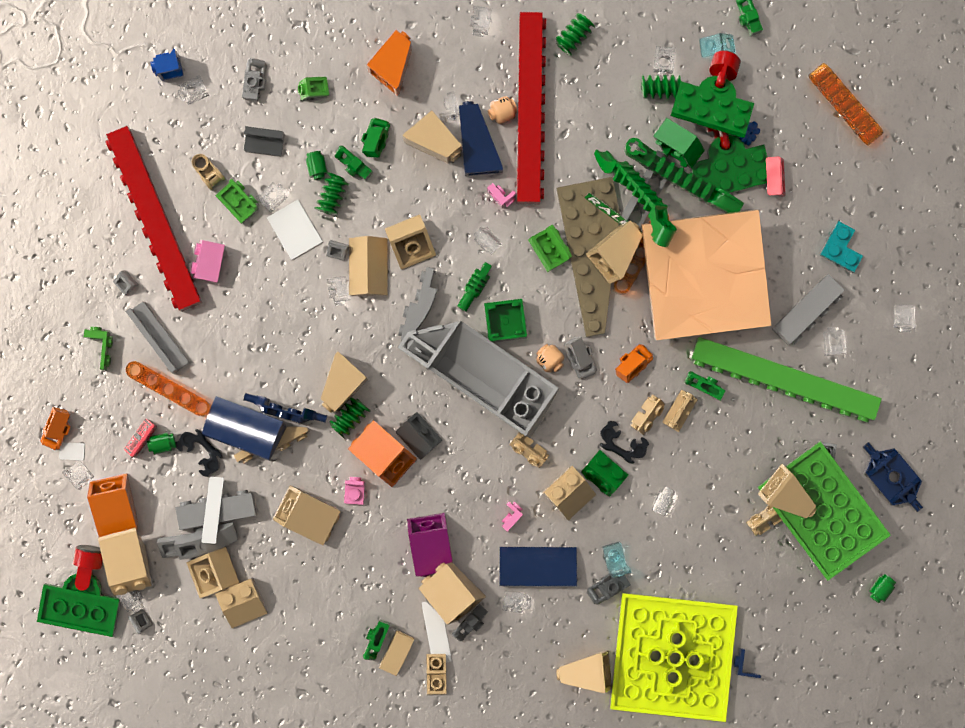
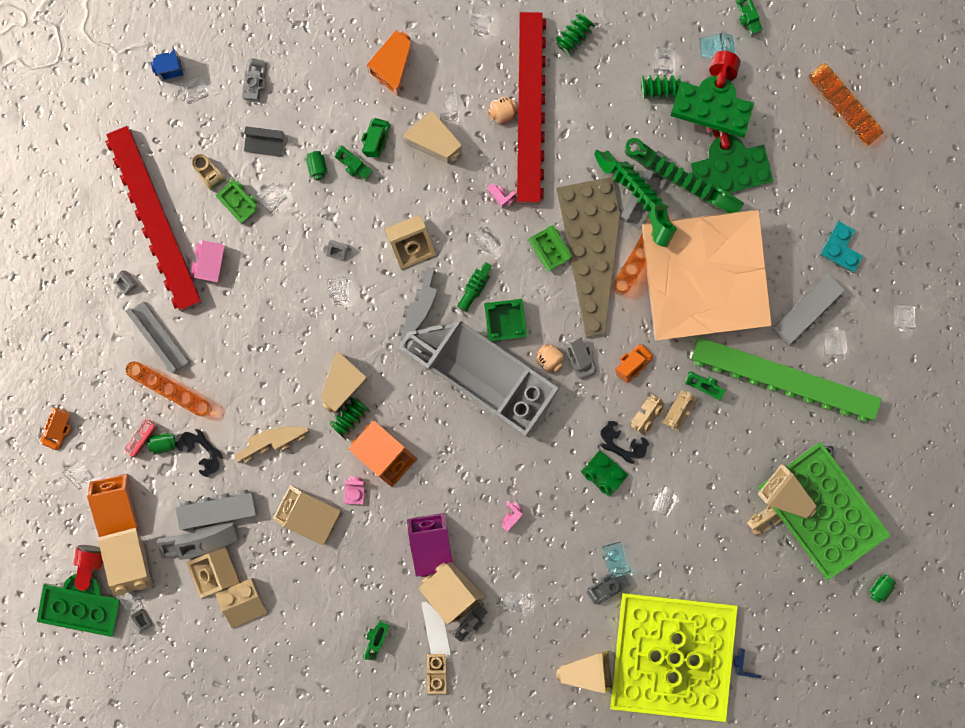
white sticker [59,442,85,461] -> none
bright green bracket [84,326,113,371] -> none
white sticker [201,477,224,544] -> none
dark blue slope [202,396,287,461] -> none
dark blue plate [243,393,327,424] -> none
white window [267,200,323,260] -> none
bright green bracket [298,77,329,100] -> none
green piece [314,172,349,215] -> none
tan slope [349,236,388,296] -> none
tan slope [379,631,414,676] -> none
dark grey panel [396,412,442,460] -> none
dark blue slope [459,101,503,176] -> none
dark blue slope [499,547,577,586] -> none
tan hinge [509,432,549,468] -> none
tan slope [542,466,596,521] -> none
sticker [584,193,642,234] -> none
tan slope [586,220,643,284] -> none
container [653,118,705,169] -> none
blue plant [740,121,760,145] -> none
coral slope [766,156,786,197] -> none
dark blue plate [863,442,923,512] -> none

